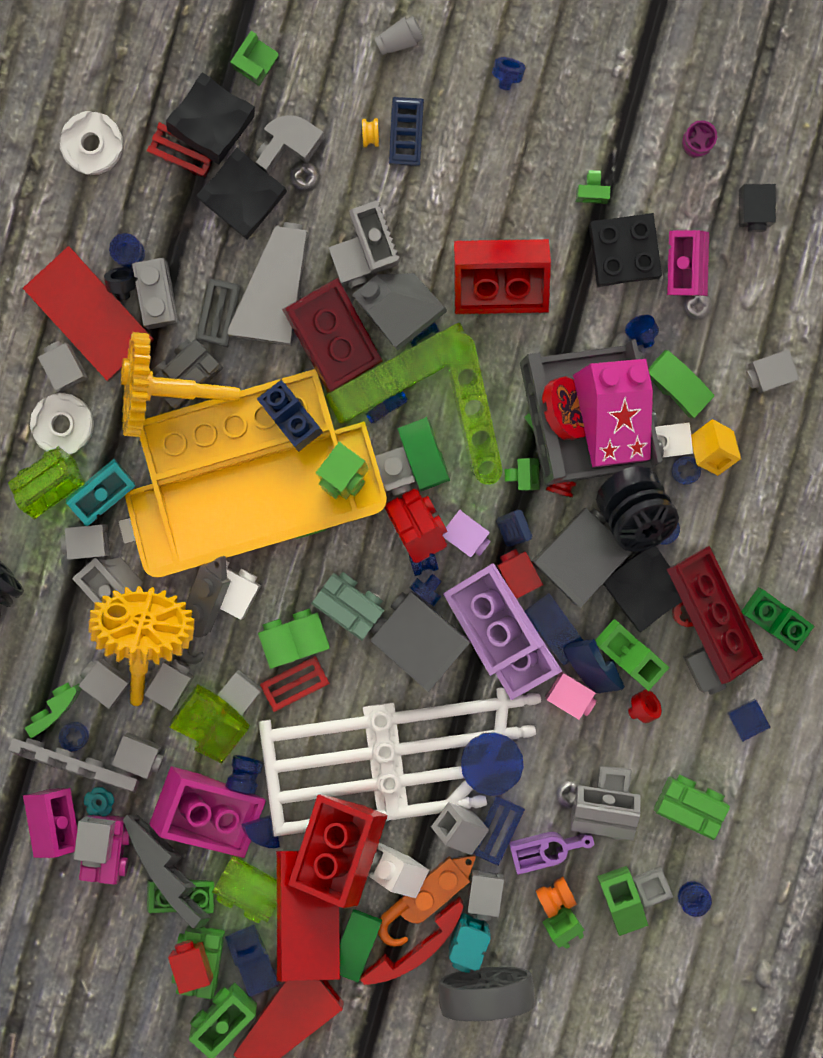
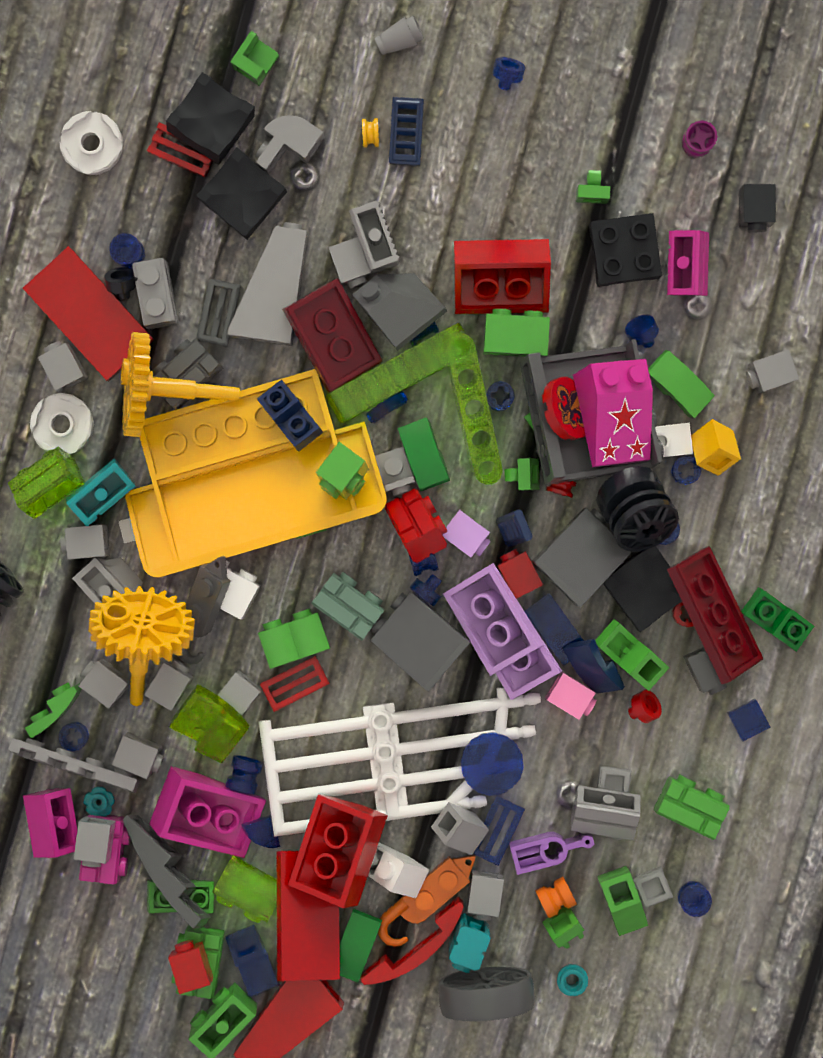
none -> bright green brick [483,309,550,357]
none -> clear blue bush [485,381,515,412]
none -> teal plate [557,964,588,996]

